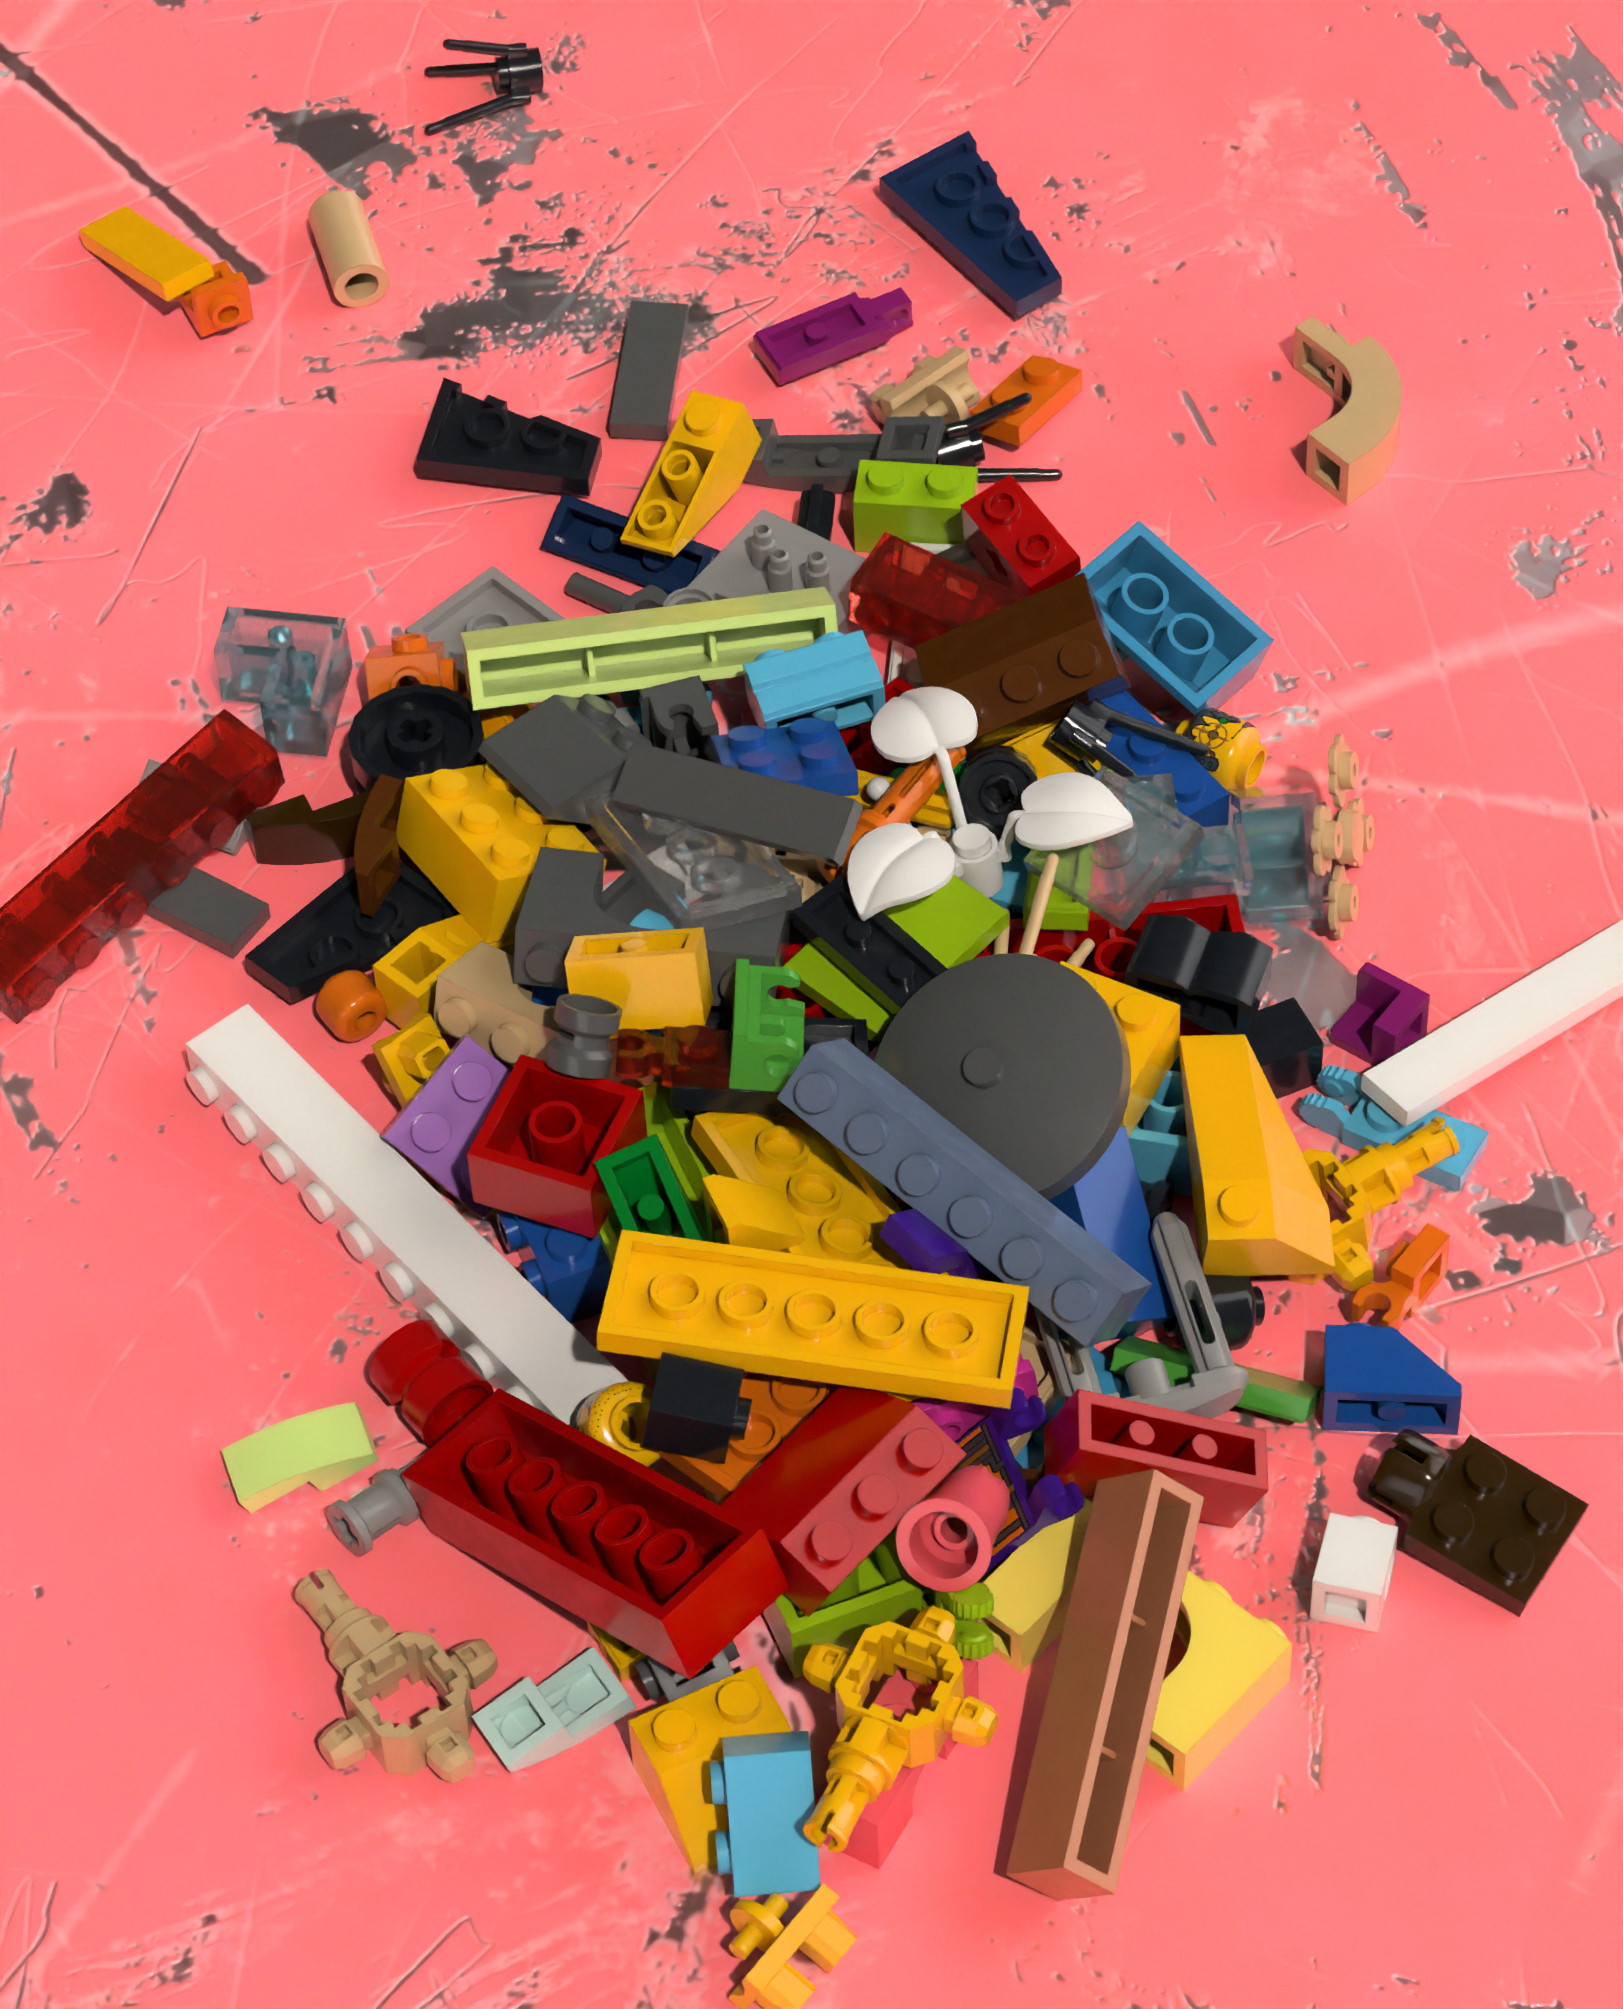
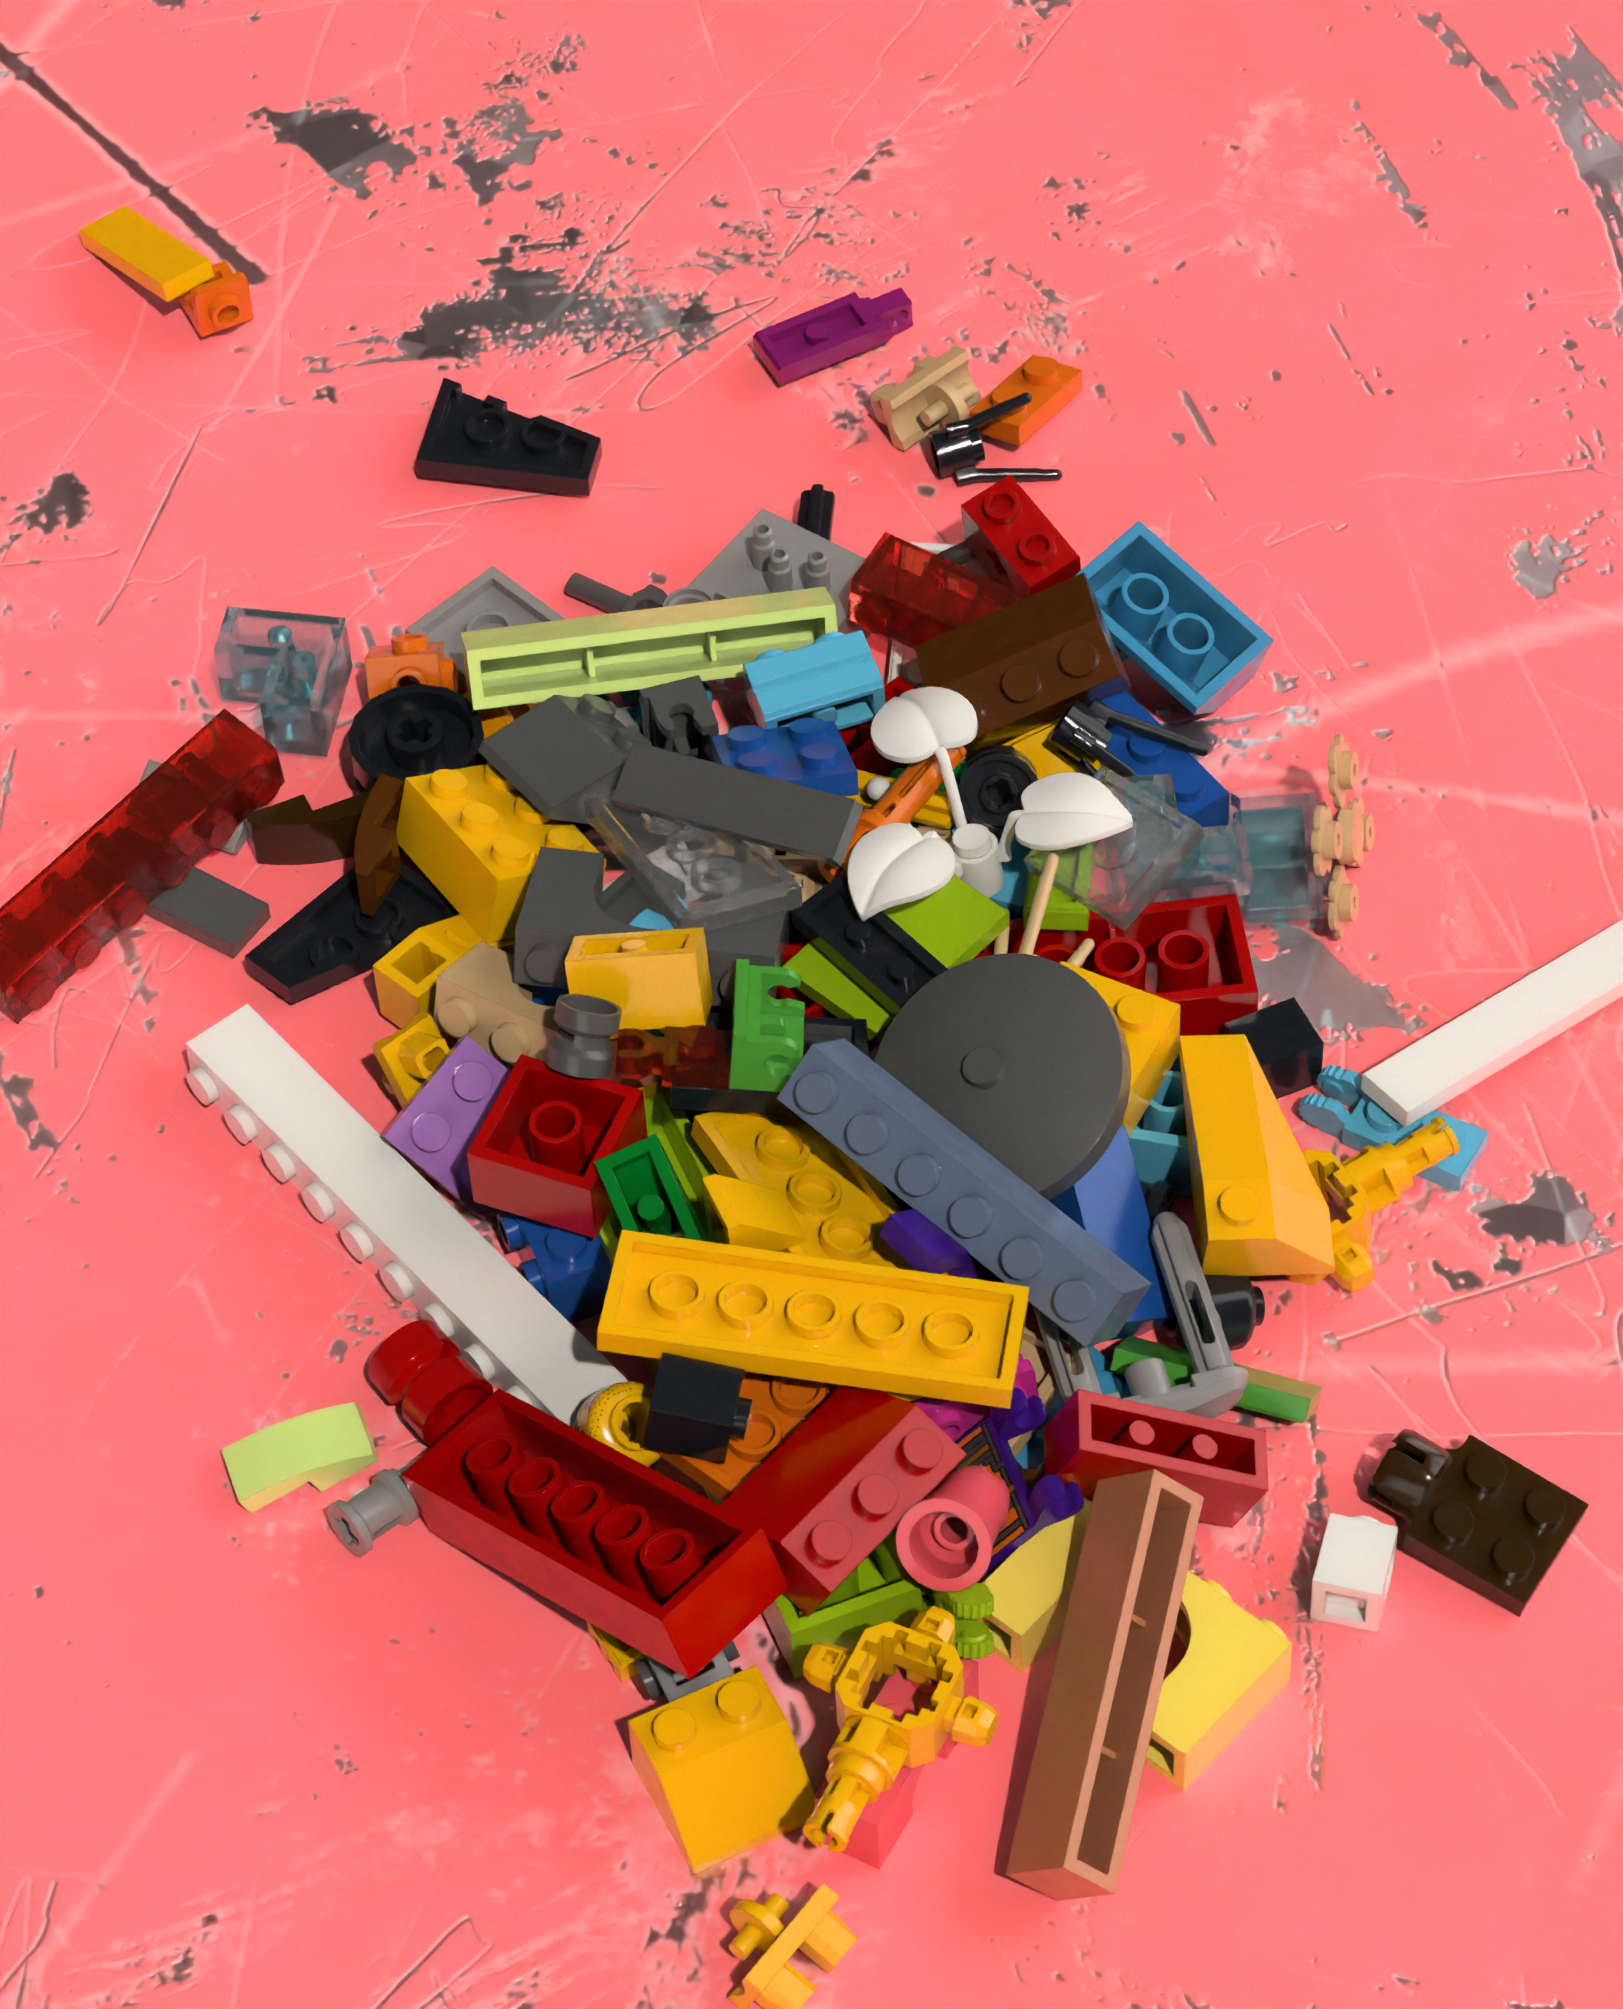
tan piece [295,1569,498,1783] -> none
tan brick [308,190,389,308] -> none
orange piece [316,970,387,1042] -> none
black plant [424,39,544,136] -> none
light aqua slope [471,1646,636,1773] -> none
dark blue slope [540,494,721,595] -> none
dark grey tile [609,301,689,441] -> none
yellow slope [620,390,762,557] -> none
medium azure brick [710,1731,821,1897] -> none
dark grey slope [743,416,946,493] -> none
lime brick [853,459,978,559] -> none
dark blue wing [879,130,1062,319] -> none
black brick [1125,914,1273,1035] -> none
yellow head [1175,708,1267,797] -> none
tan arch [1293,316,1402,506] -> none
blue slope [1322,1323,1462,1435] -> none
magenta panel [1330,962,1430,1067] -> none
orange plate [1351,1223,1450,1331] -> none

